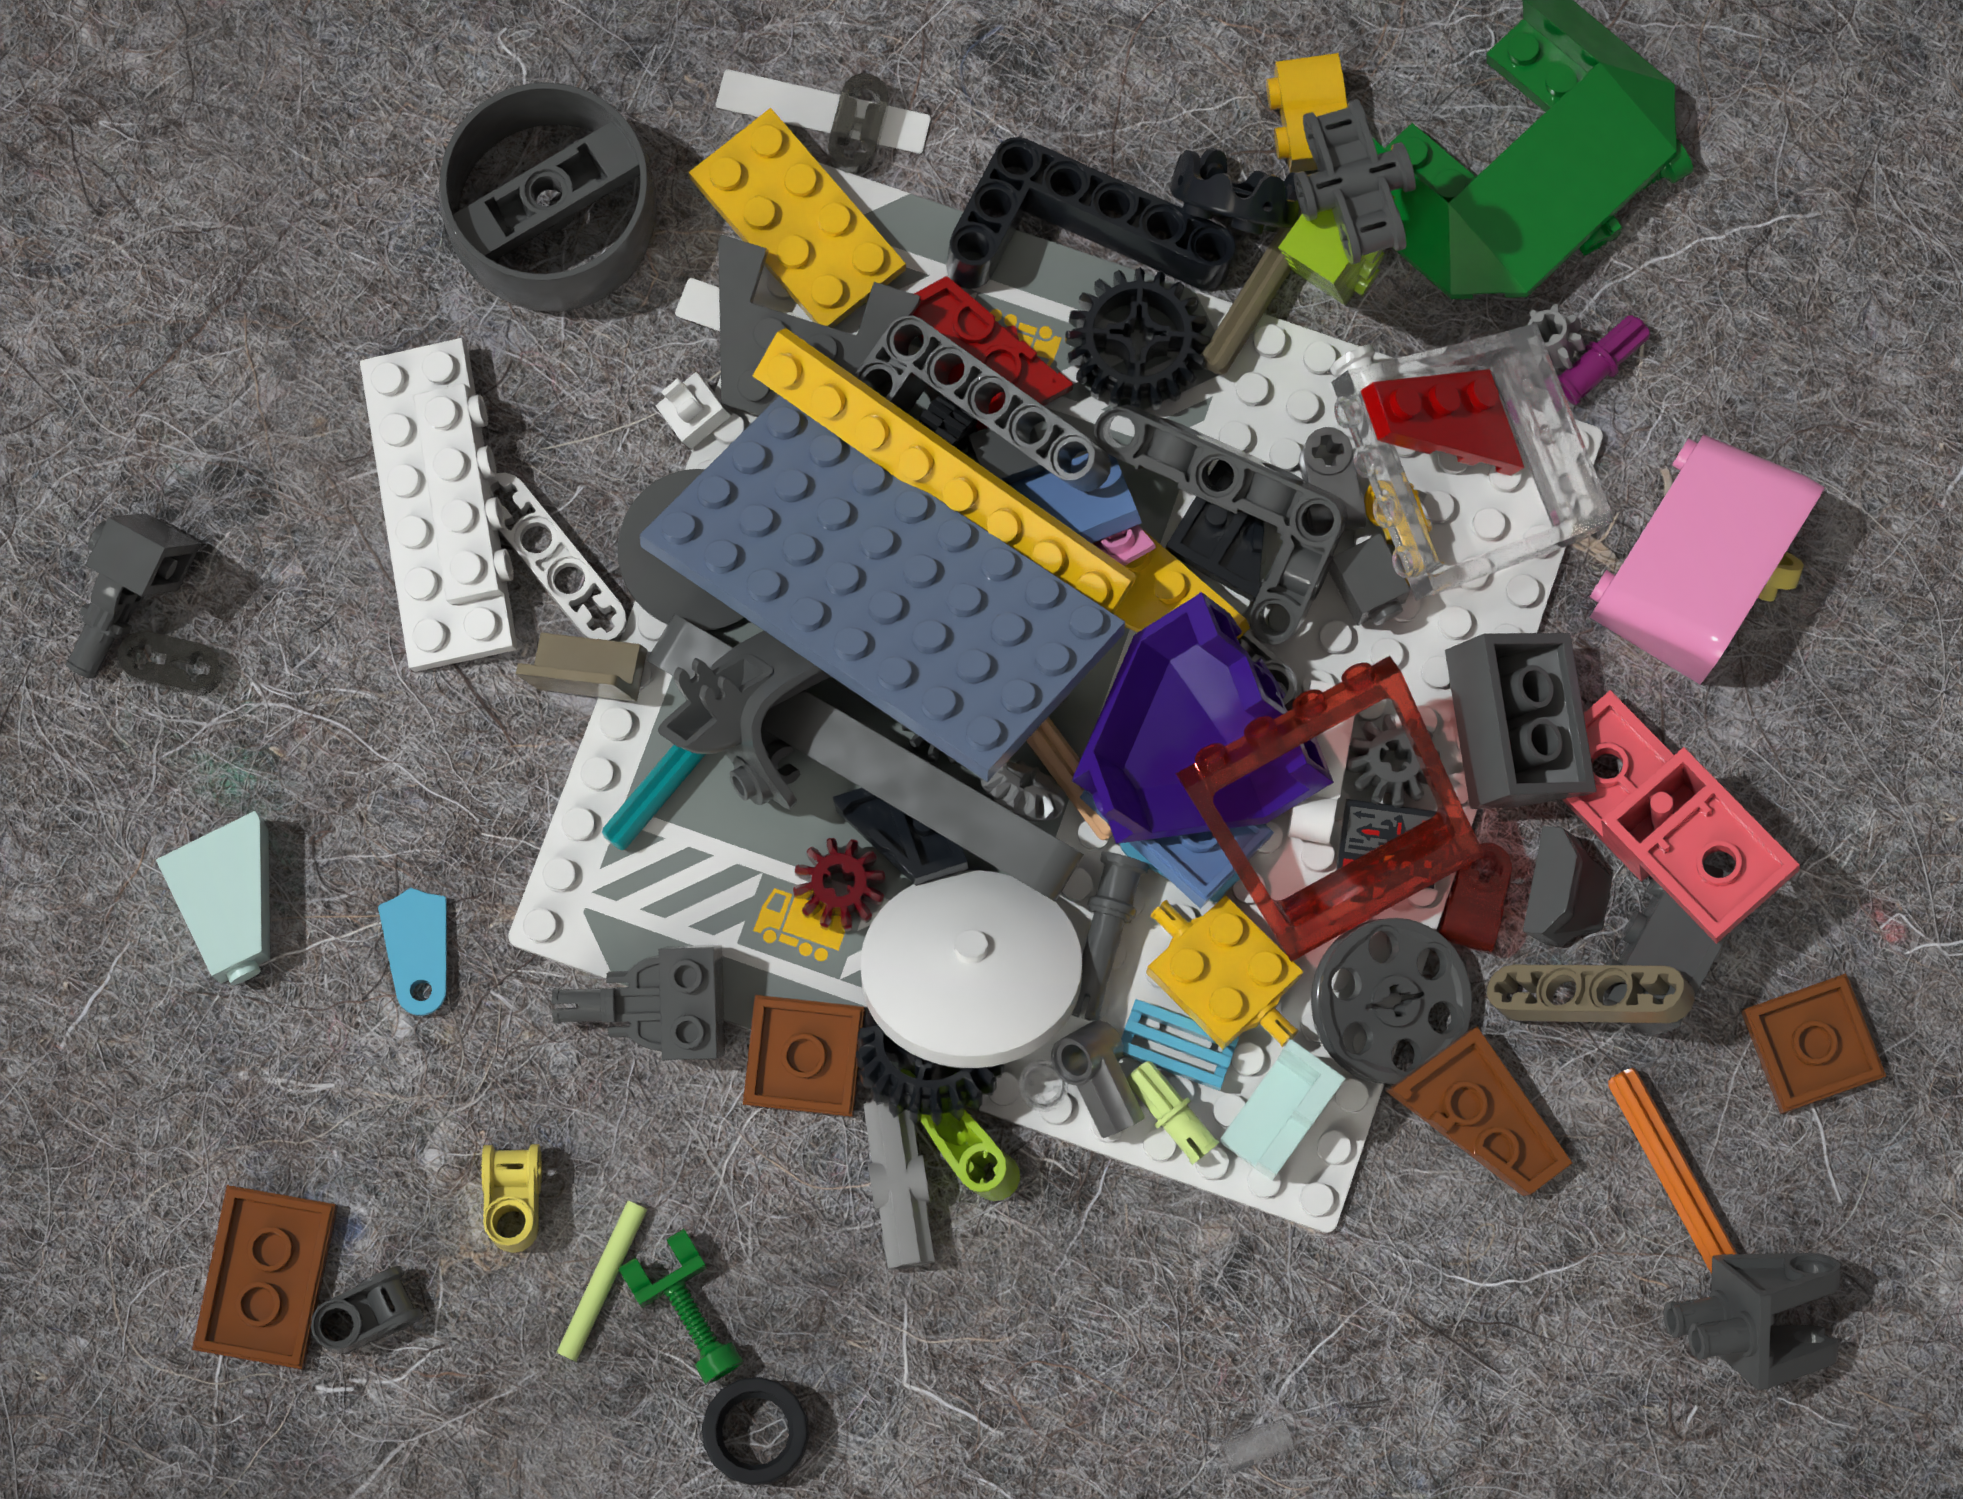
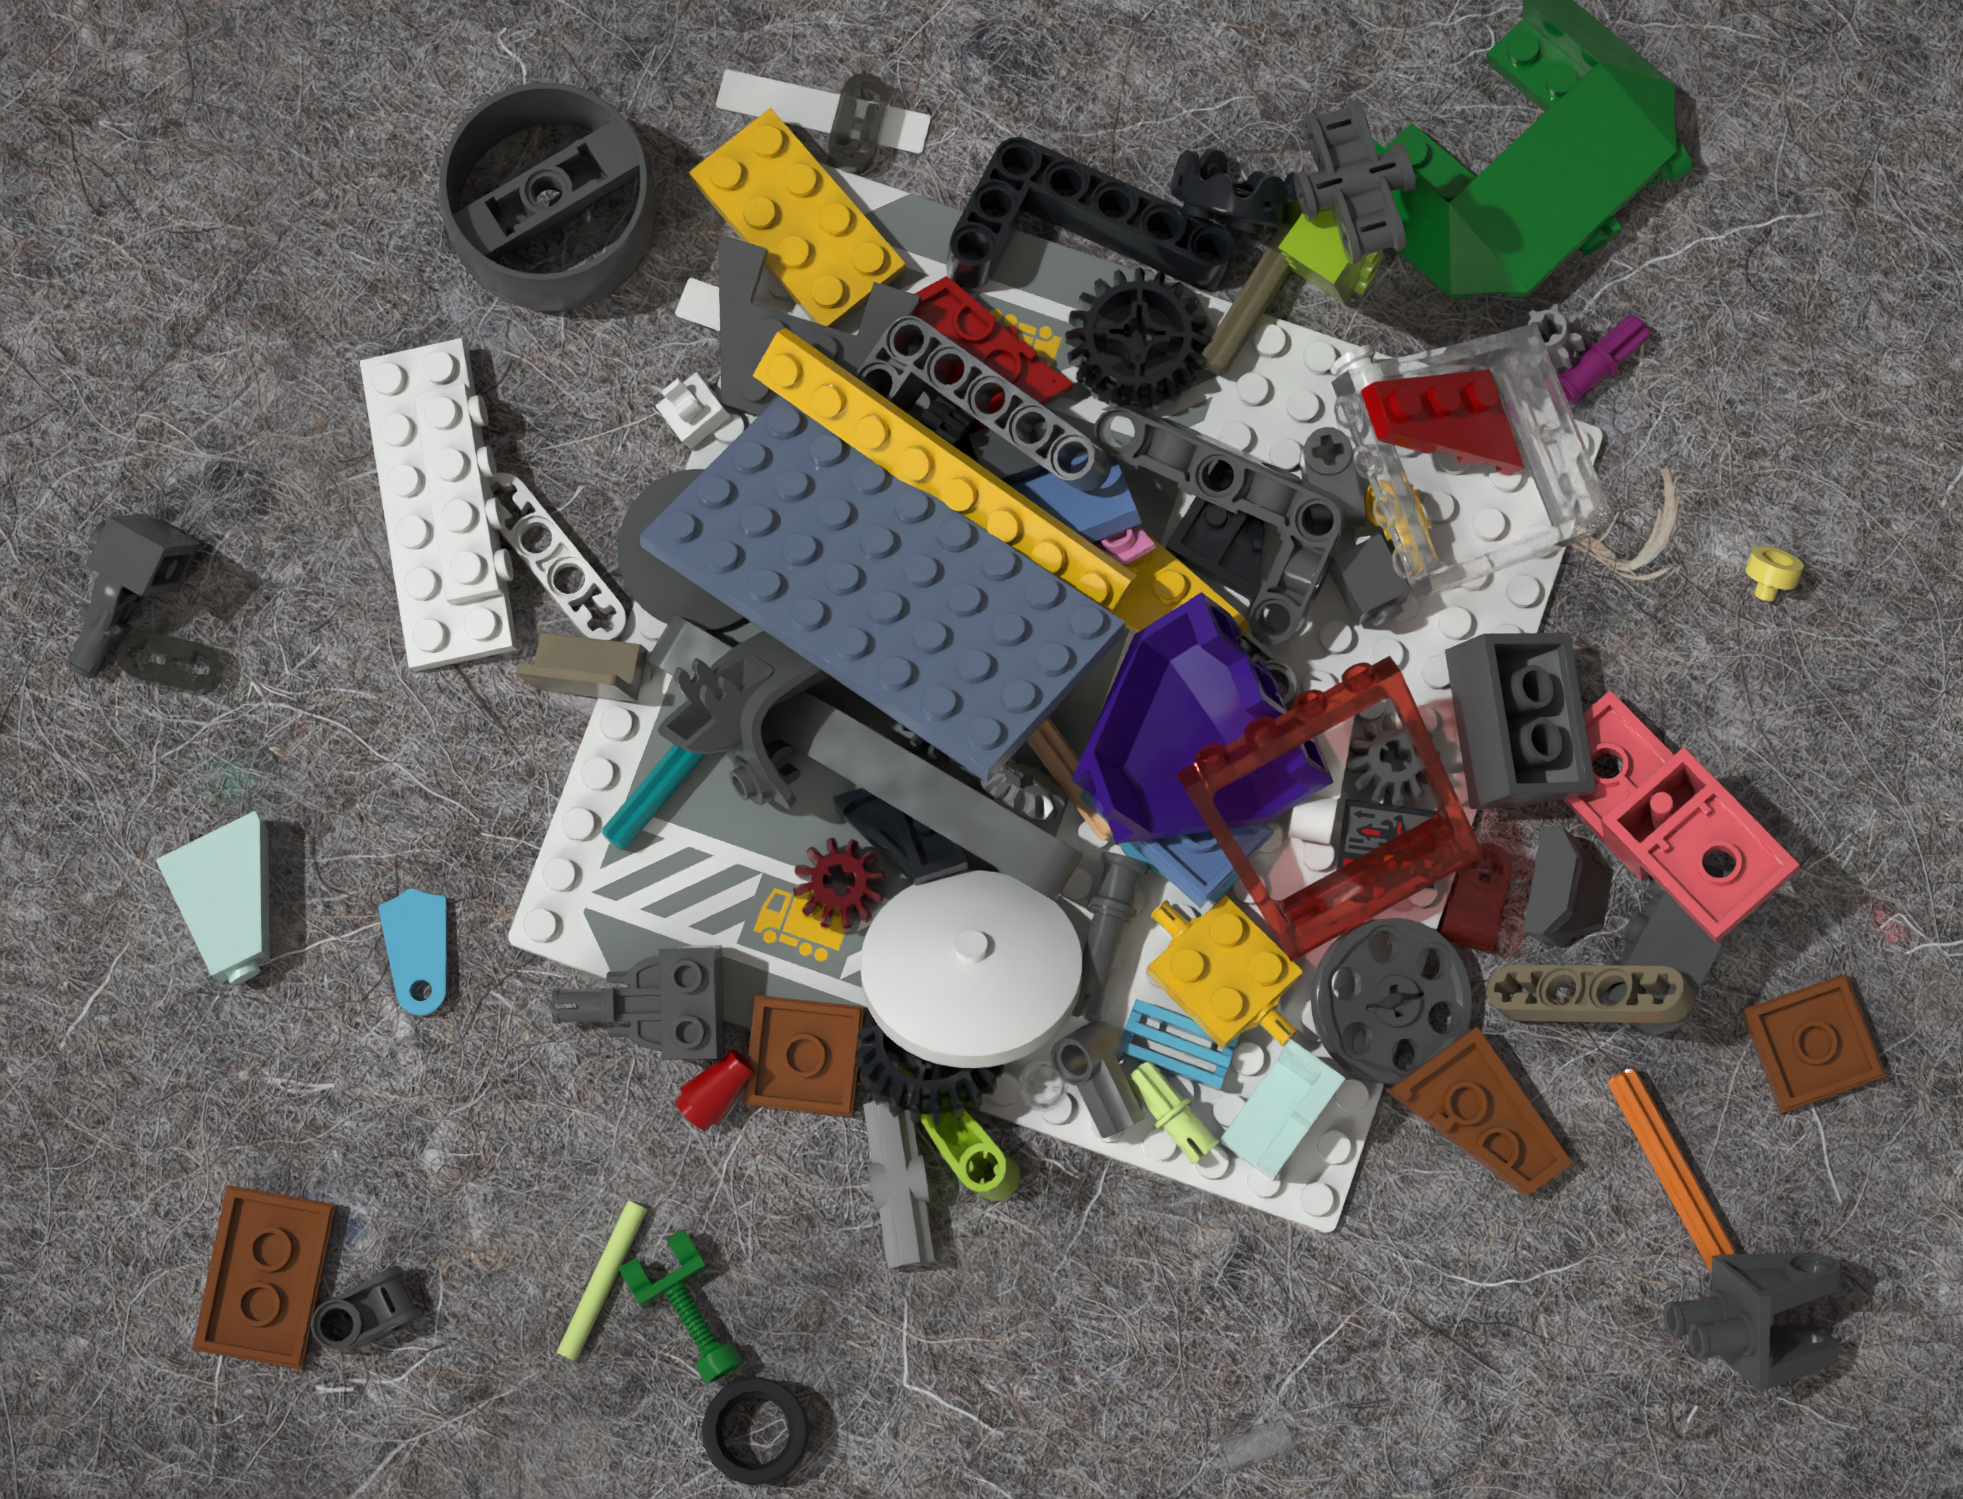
light yellow piece [481,1144,542,1253] -> none
yellow brick [1266,53,1348,173] -> none
bright pink windscreen [1589,434,1825,685] -> none
none -> red cone [675,1049,756,1131]

